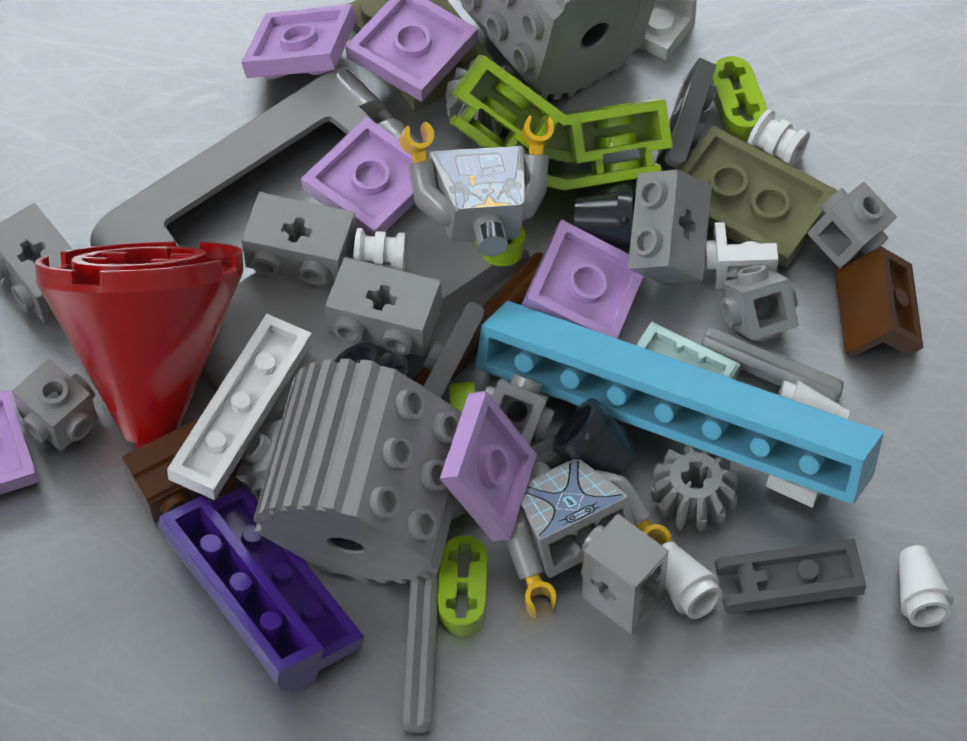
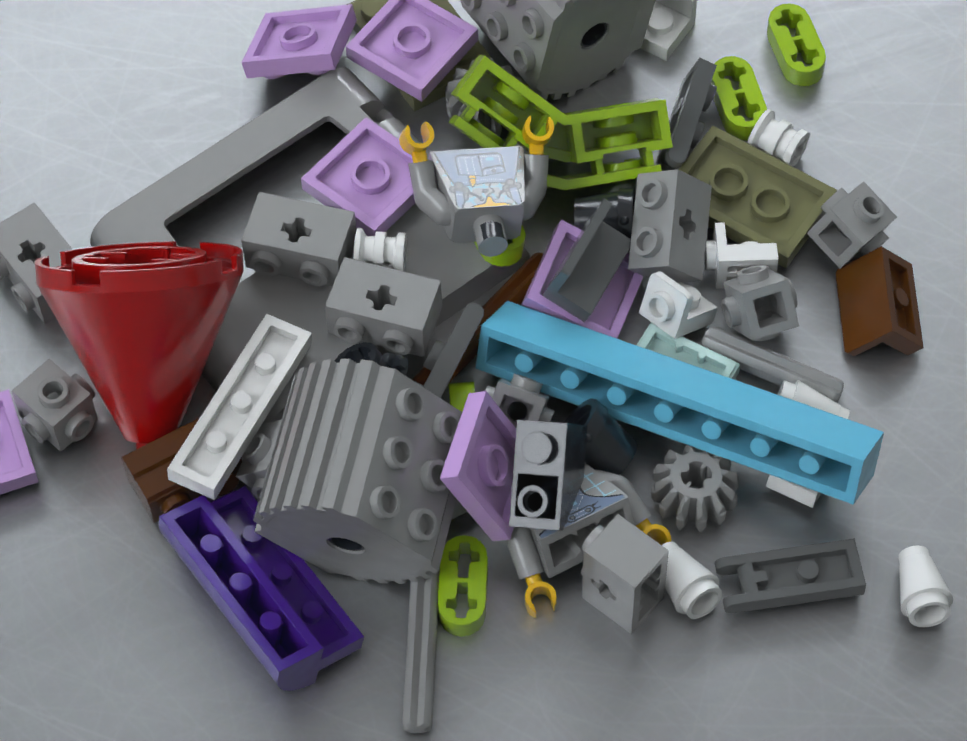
none -> slope [509,420,588,531]
none -> dark grey panel [542,198,631,323]
none -> white bracket [639,271,718,339]
none -> lime beam [767,3,826,86]

